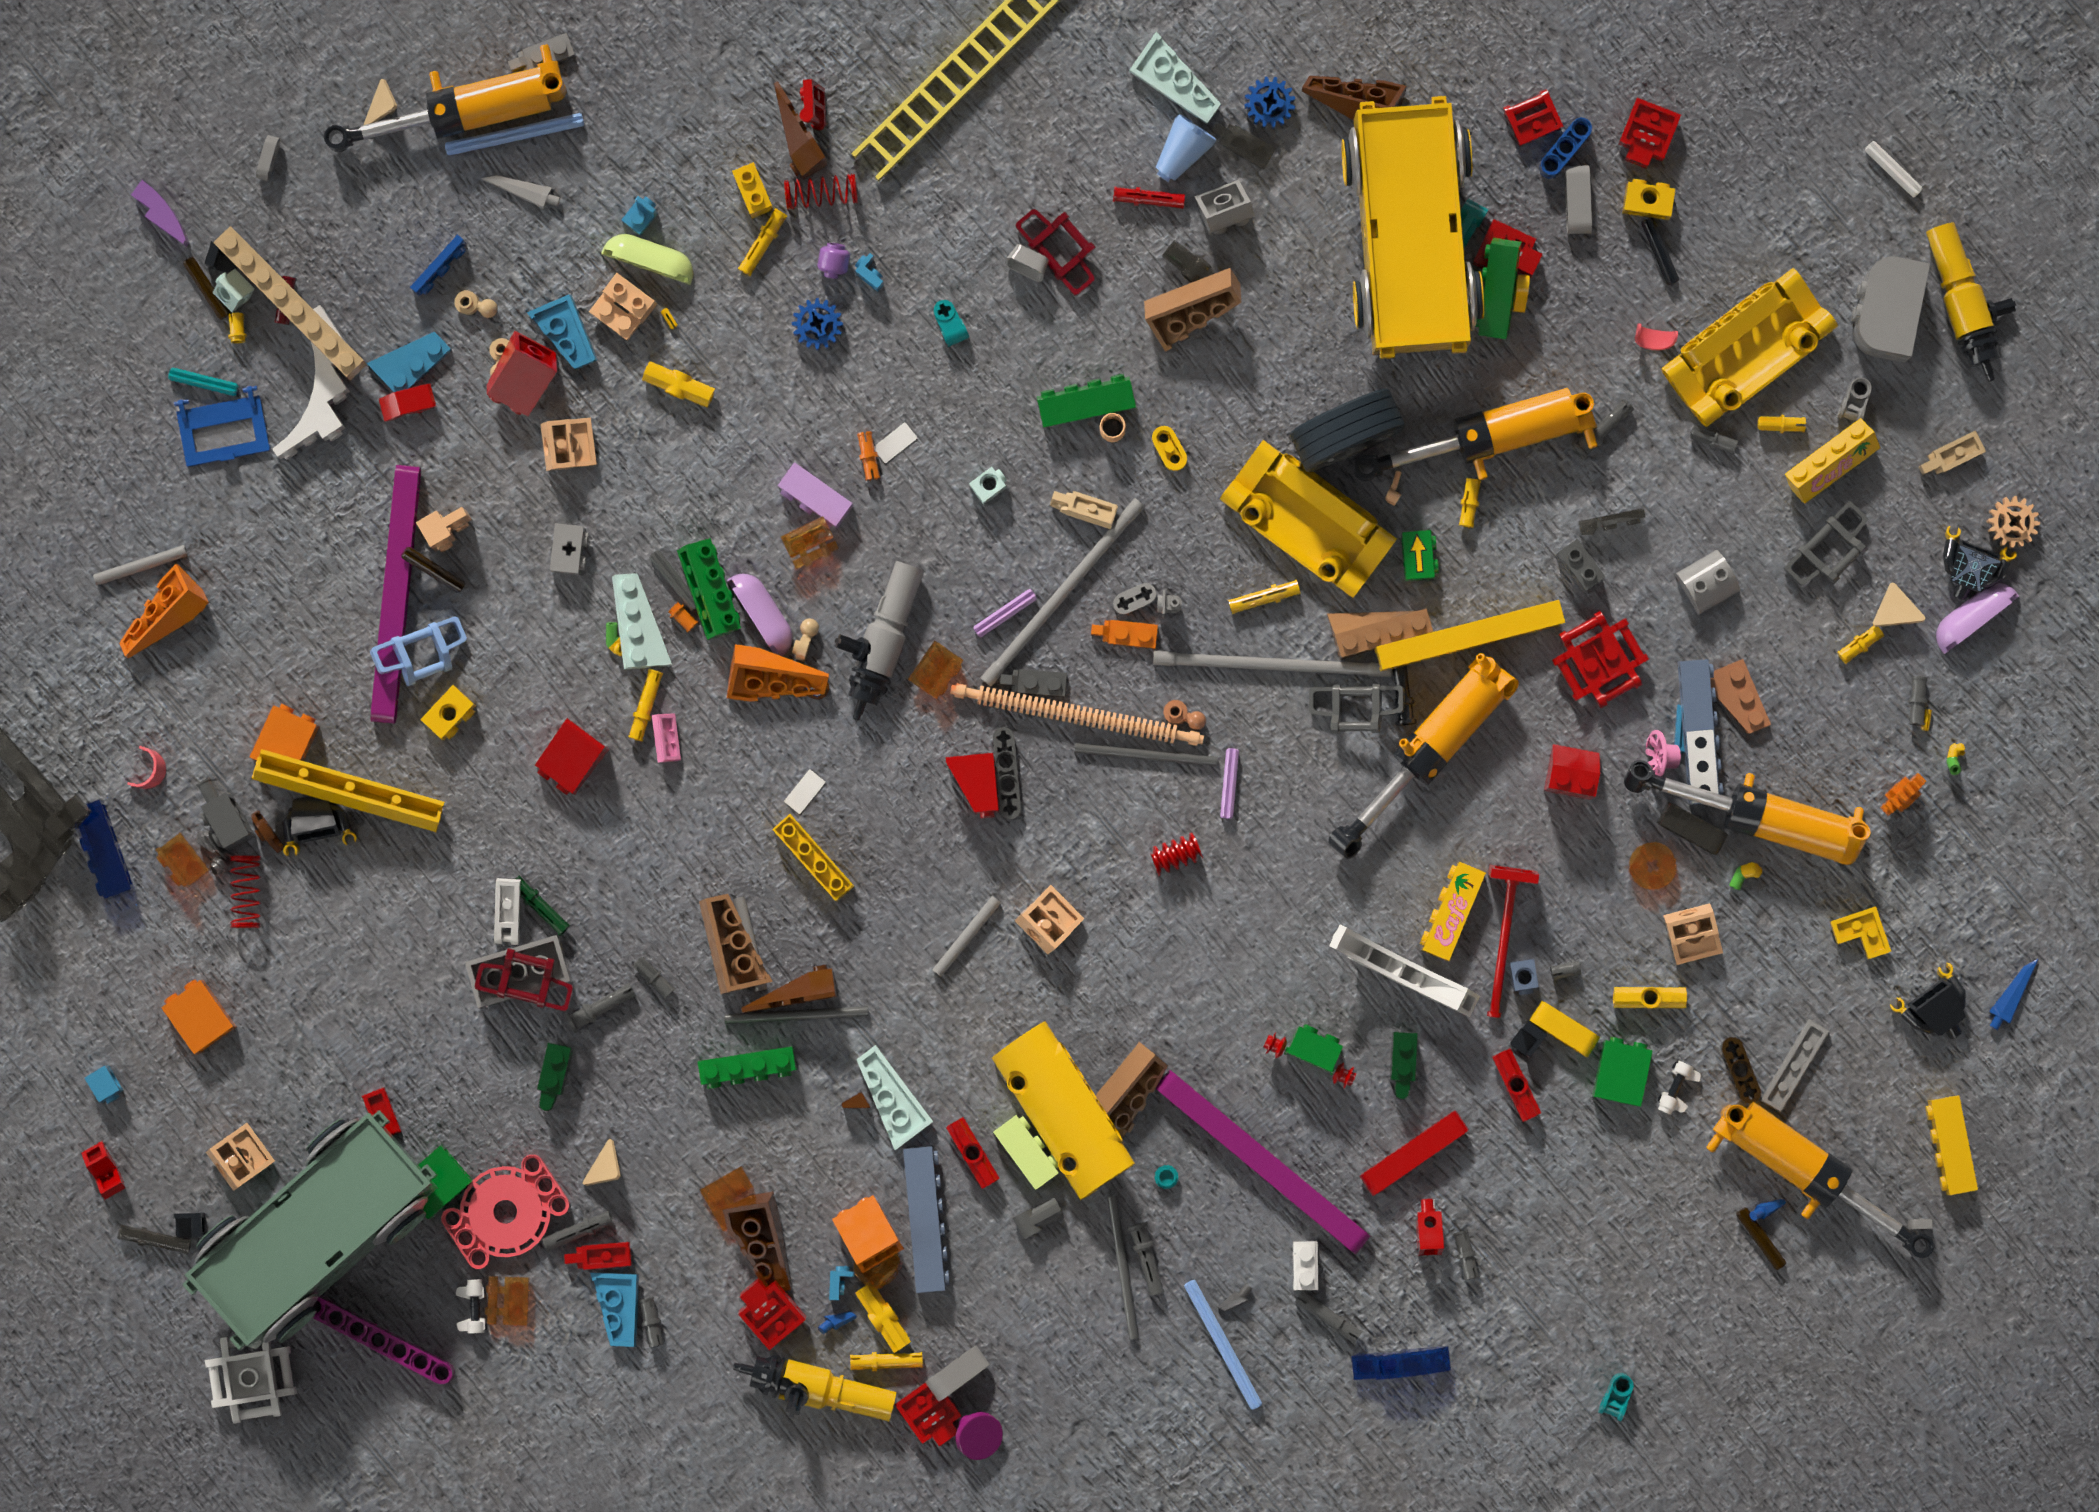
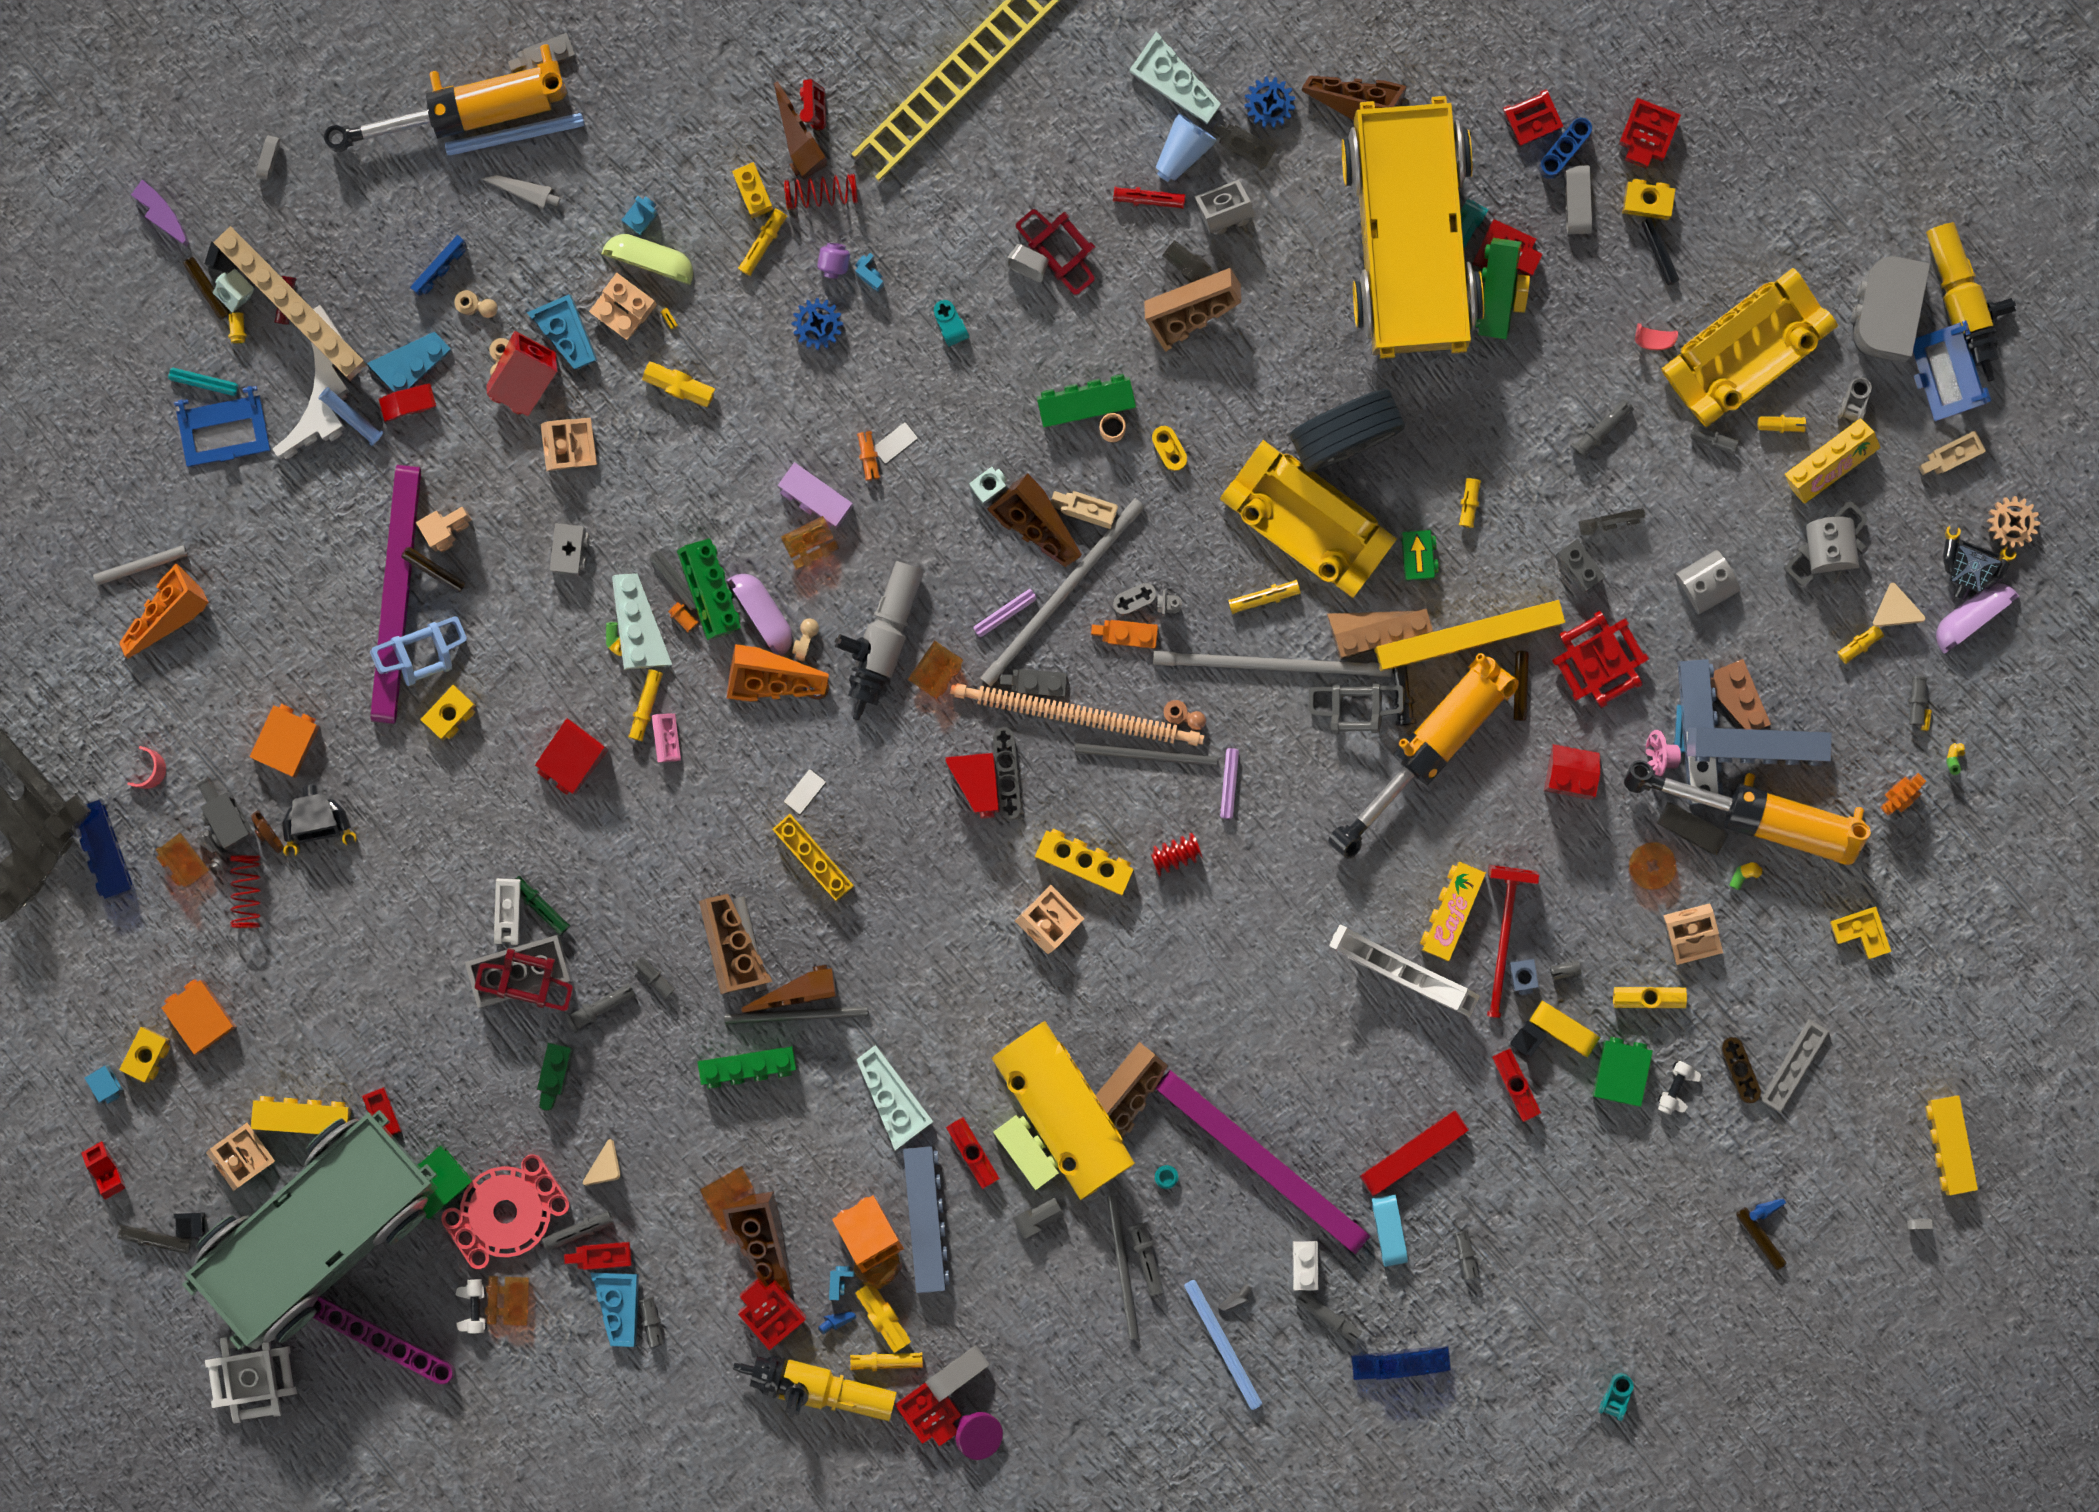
yellow tile [252,749,444,832] -> none
tan piece [363,79,397,125] -> none
reddish brown slope [842,1092,871,1108] -> none
light grey piece [932,896,1001,977] -> none
green brick [1263,1024,1357,1089] -> none
light orange piece [1354,388,1598,482] -> none
light nougat hand [1385,471,1401,506] -> none
dark green hinge [1390,1032,1418,1100] -> none
red torso [1416,1199,1444,1256] -> none
light orange piece [1706,1102,1933,1259] -> none
white axle [1865,141,1923,197] -> none
black torso [1890,963,1966,1039] -> none
blue bar [1989,959,2038,1031] -> none
none -> yellow brick [119,1027,170,1083]
none -> yellow brick [251,1096,352,1134]
none -> medium blue pin [318,387,383,446]
none -> reddish brown wedge [987,473,1082,567]
none -> yellow brick [1035,829,1134,896]
none -> medium azure beam [1371,1194,1408,1267]
none -> dark brown axle [1513,651,1529,721]
none -> sand blue brick [1687,727,1832,766]
none -> light grey brick [1806,517,1860,574]
none -> piece [1913,320,1991,421]

